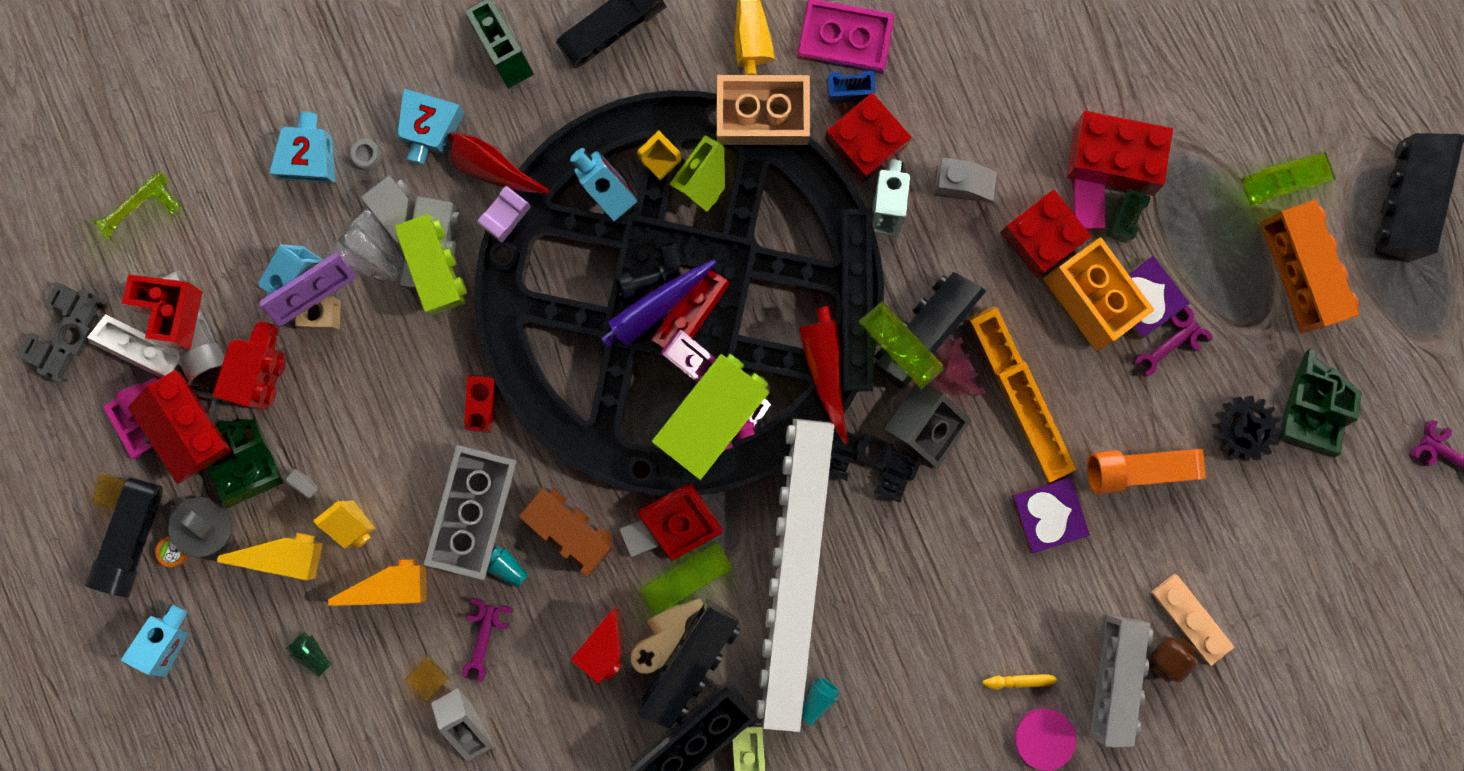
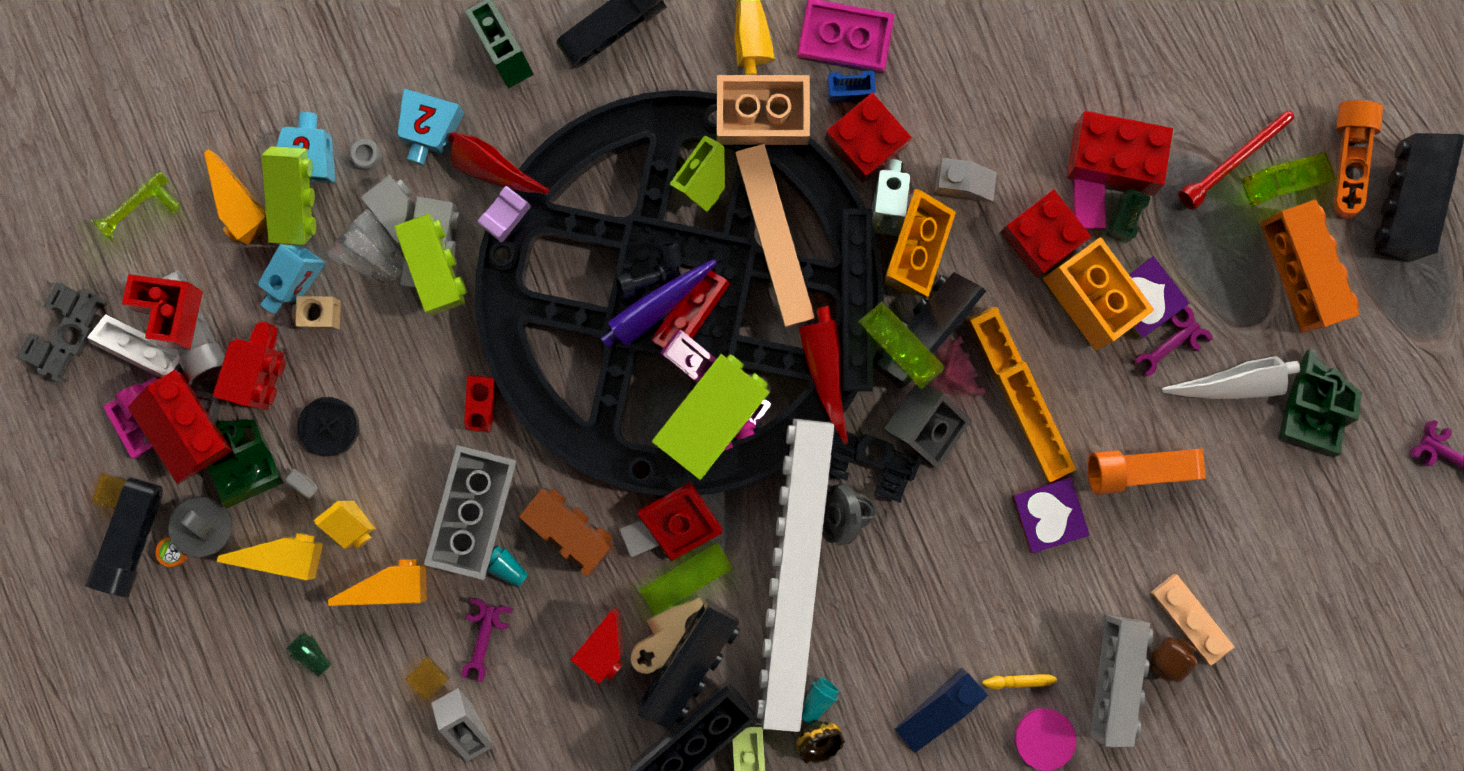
medium azure torso [121,604,189,677] -> none
medium lavender tile [259,251,357,327] -> none
medium azure torso [570,148,637,221] -> none
yellow panel [637,130,681,181] -> none
black gear [1212,396,1282,461] -> none
none -> light orange slope [204,149,267,245]
none -> lime brick [261,146,317,245]
none -> black tile [297,397,360,457]
none -> light nougat tile [735,144,815,327]
none -> dark brown hair [796,721,845,764]
none -> dark grey tile [822,484,877,545]
none -> light orange slope [884,189,956,297]
none -> dark blue slope [894,668,988,753]
none -> white piece [1162,356,1300,399]
none -> red piece [1178,111,1294,210]
none -> orange beam [1333,100,1384,219]

